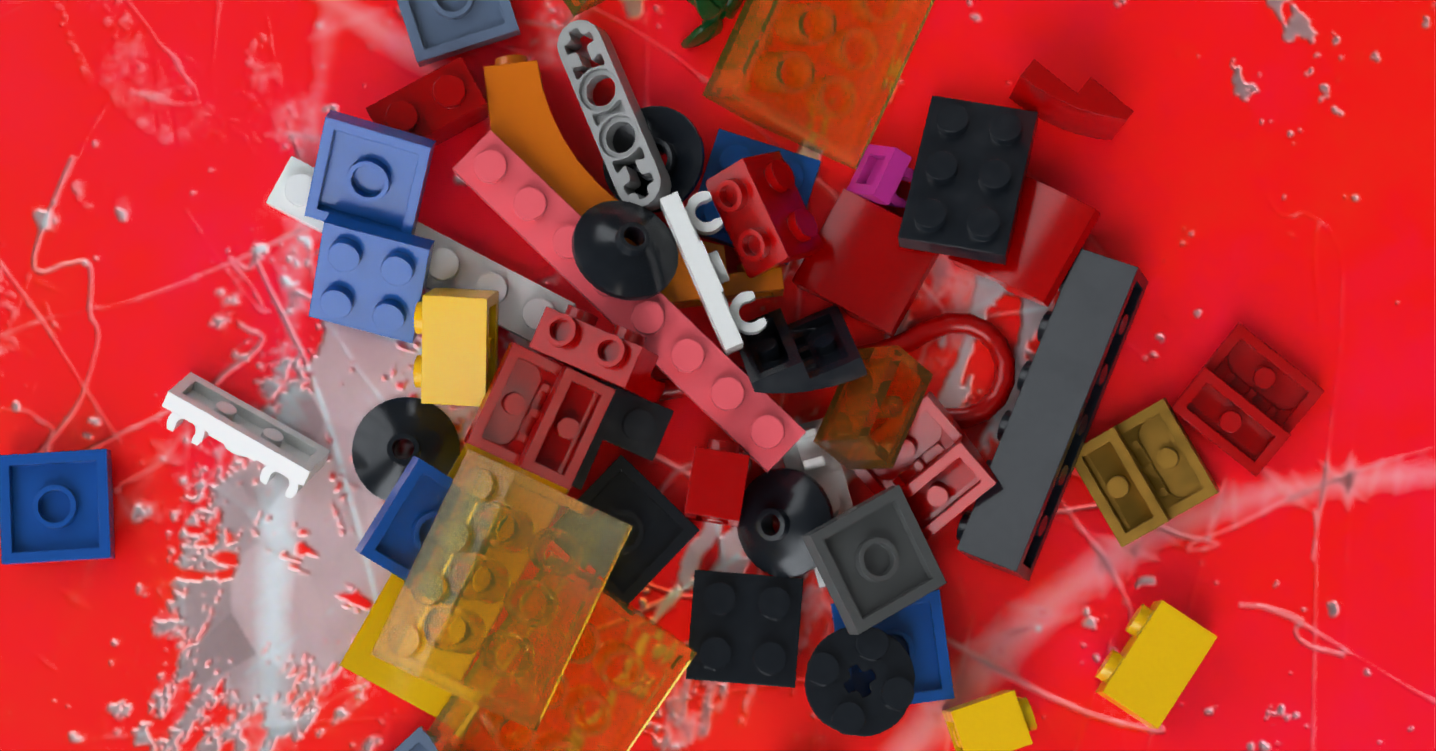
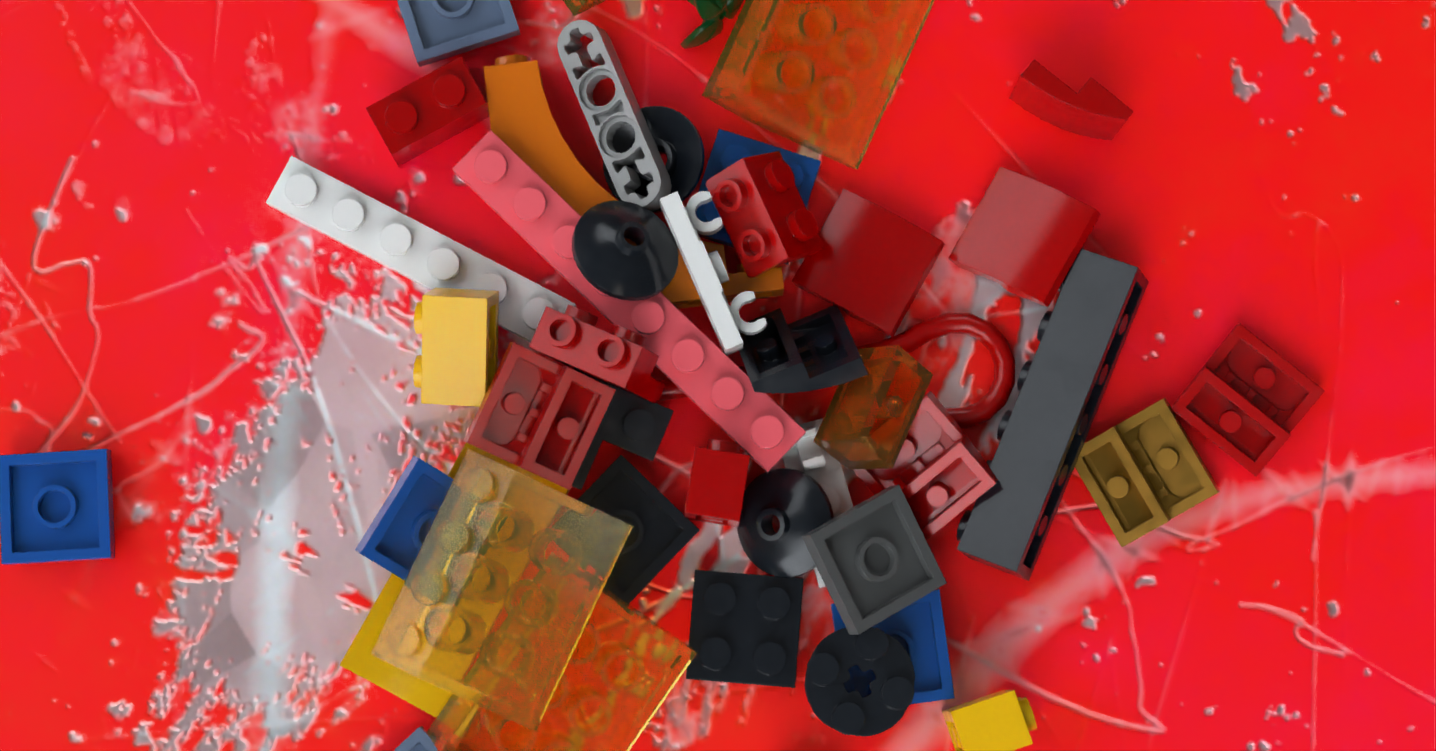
white plate [162,372,330,498] -> none
plate [304,110,436,235] -> none
plate [309,213,435,343] -> none
black dish [352,397,460,501] -> none
dark pink tile [846,144,914,208] -> none
black plate [898,96,1038,265] -> none
yellow brick [1095,600,1218,729] -> none

